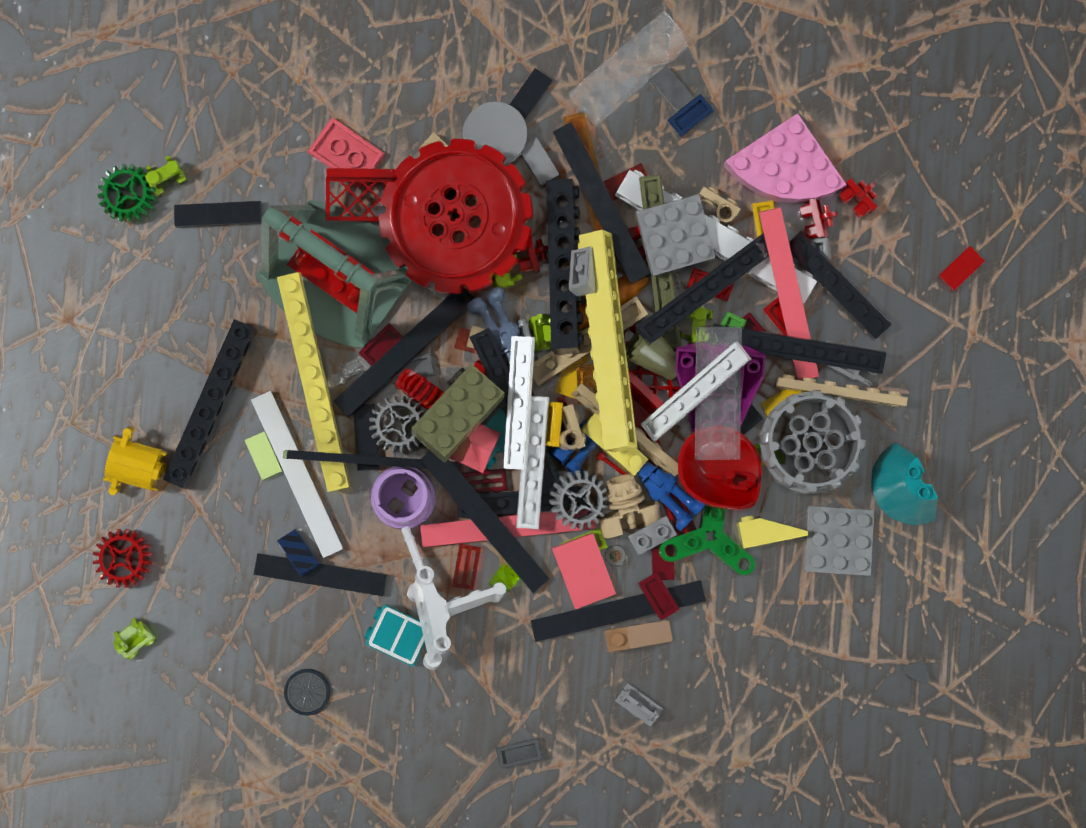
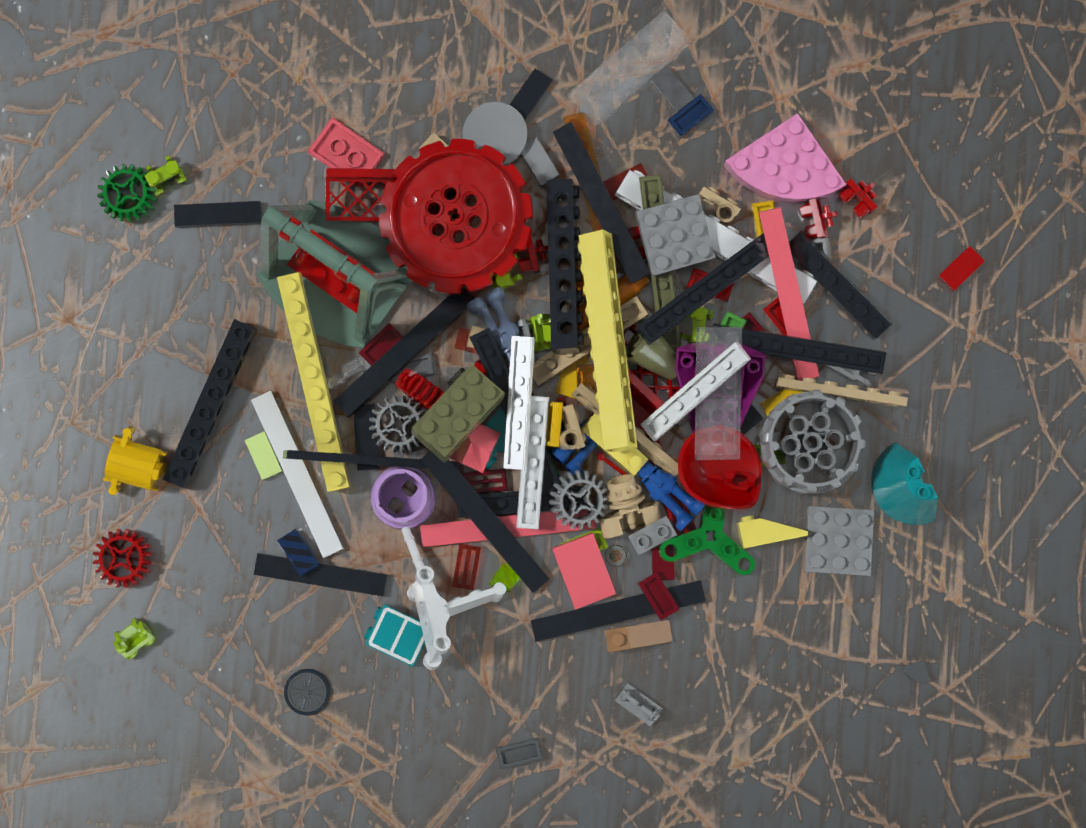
light grey slope [569,247,595,296] -> none

